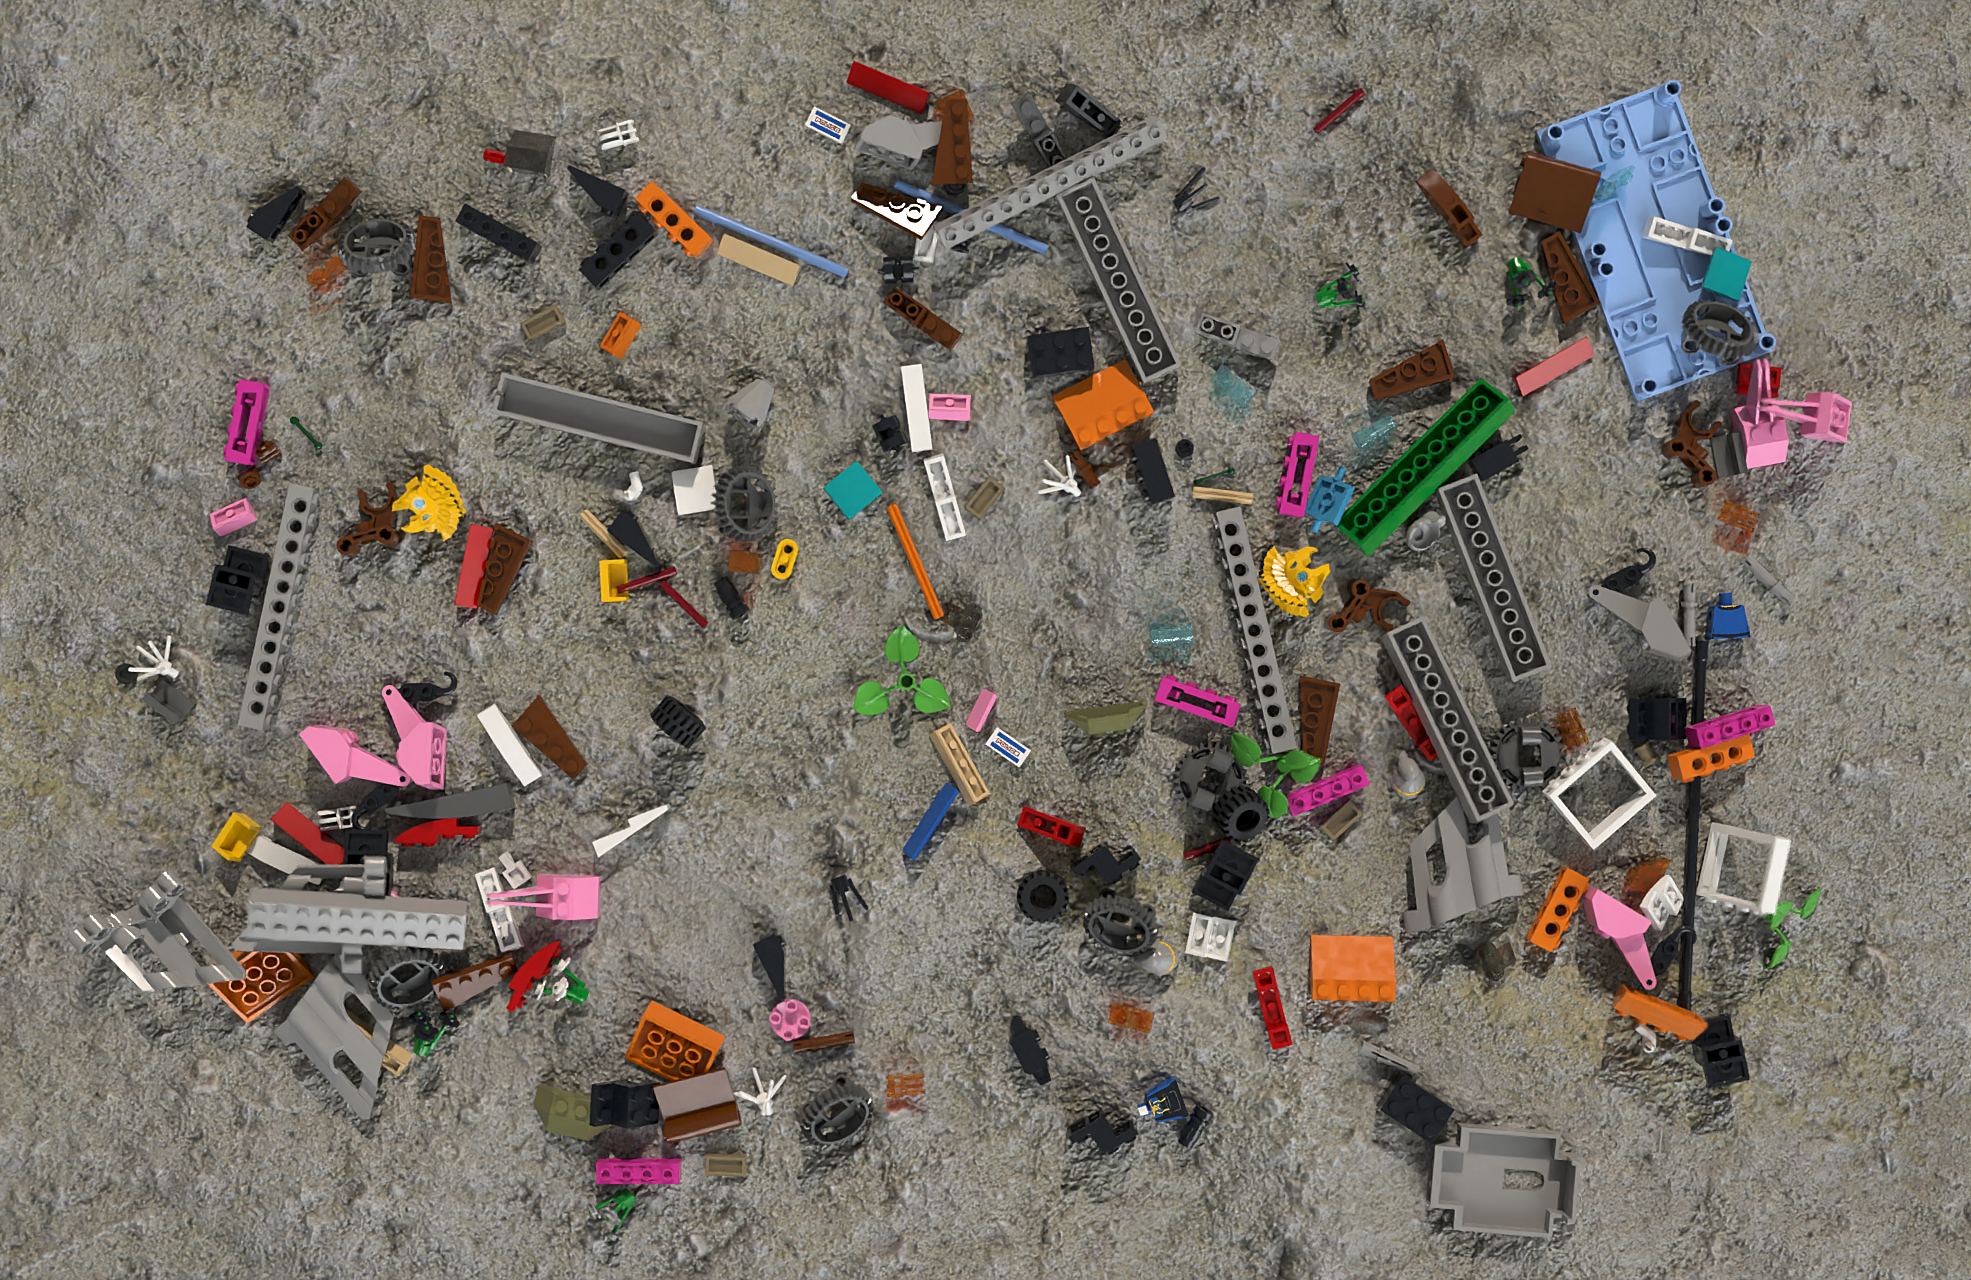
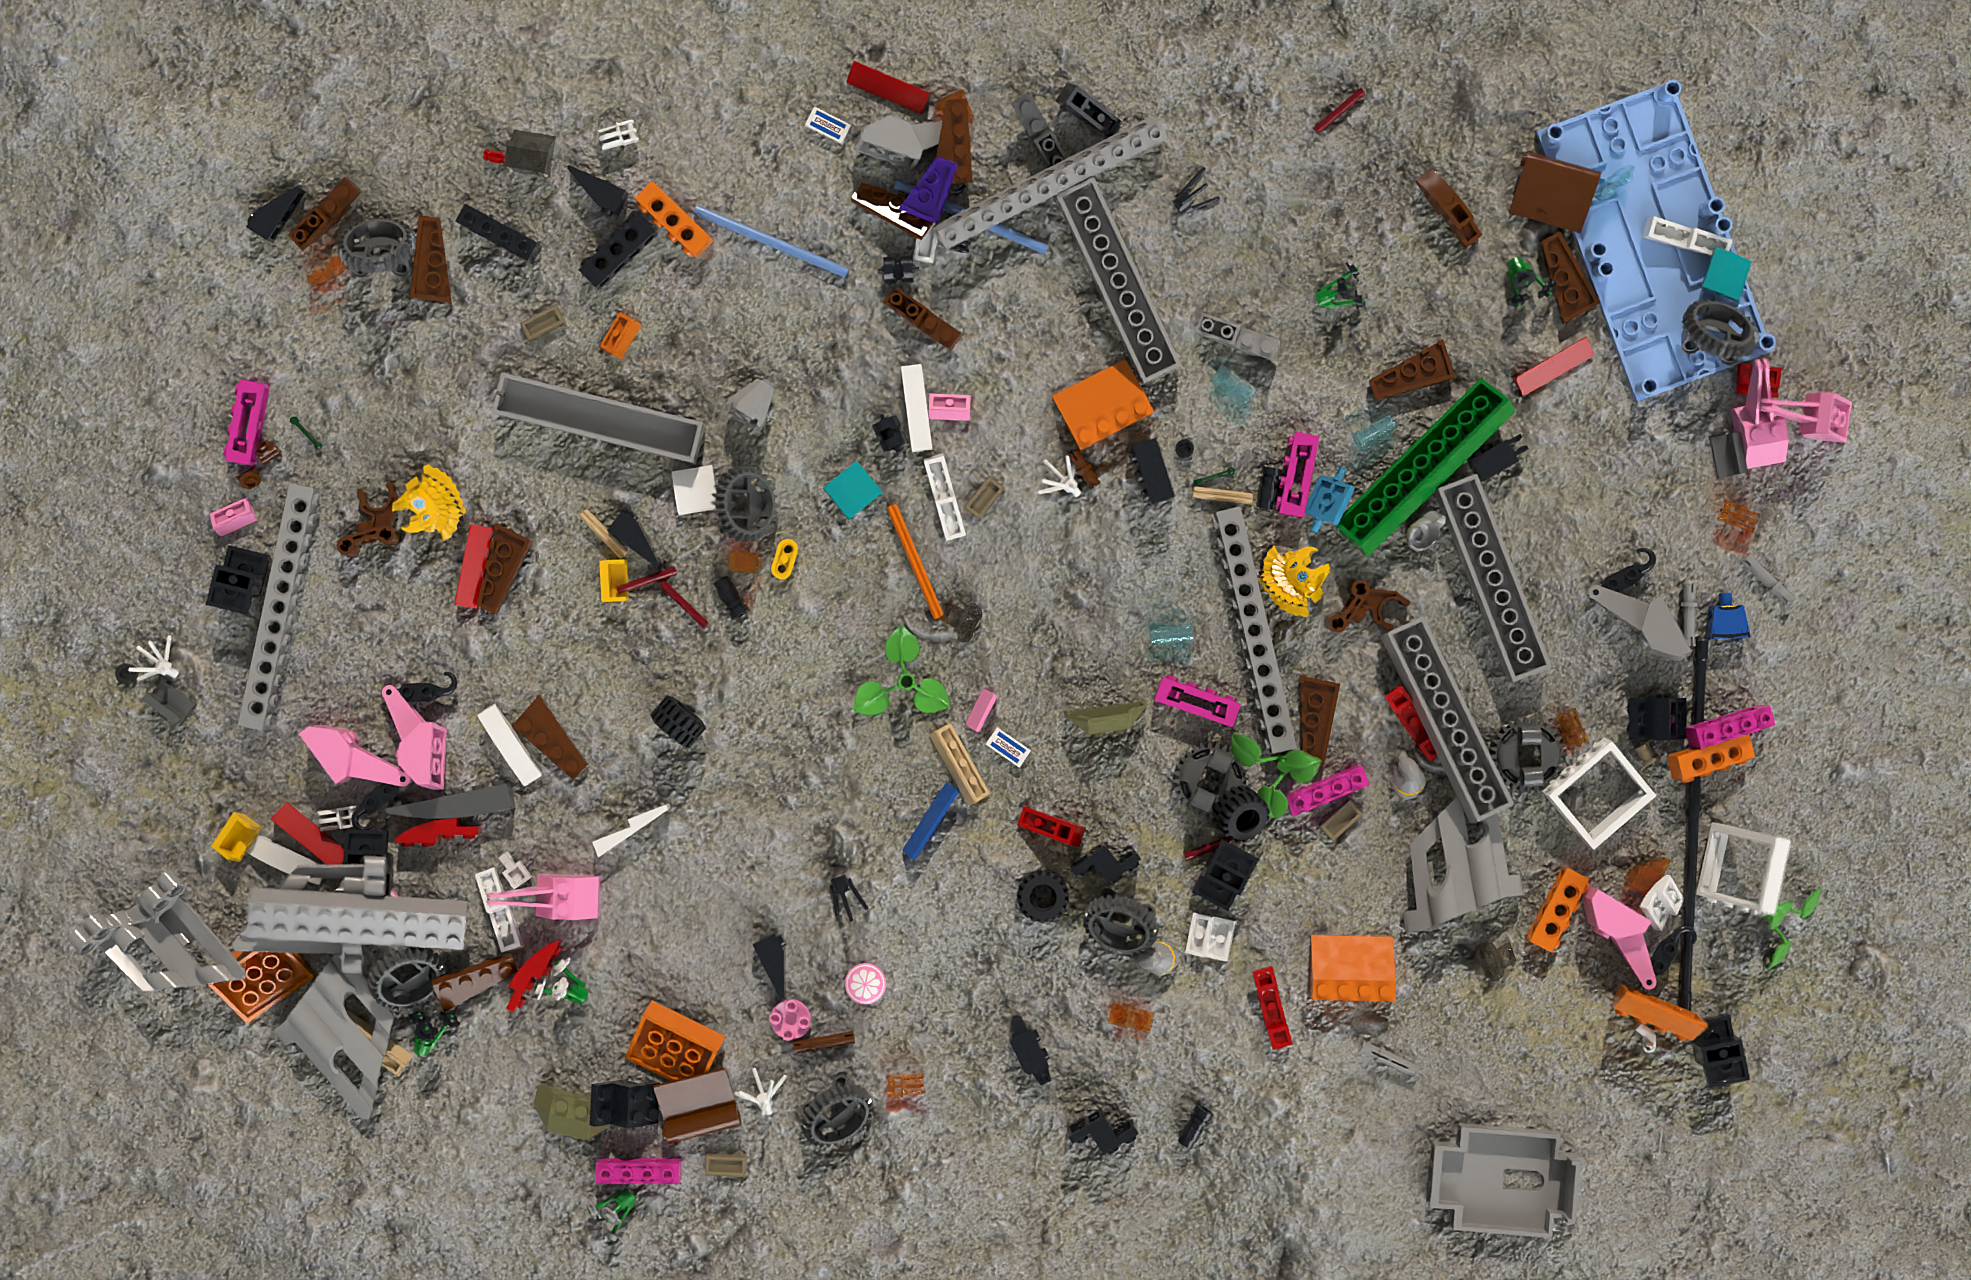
white arm [623,471,643,502] -> none
tan slope [717,234,801,286] -> none
black brick [1027,327,1095,379] -> none
torso [1137,1076,1189,1122] -> none
black brick [1376,1071,1455,1144] -> none
reddish brown piece [1661,400,1722,488] -> none
none -> dish [845,963,886,1004]
none -> dark purple wing [898,157,958,224]
none -> black axle [1256,466,1282,510]

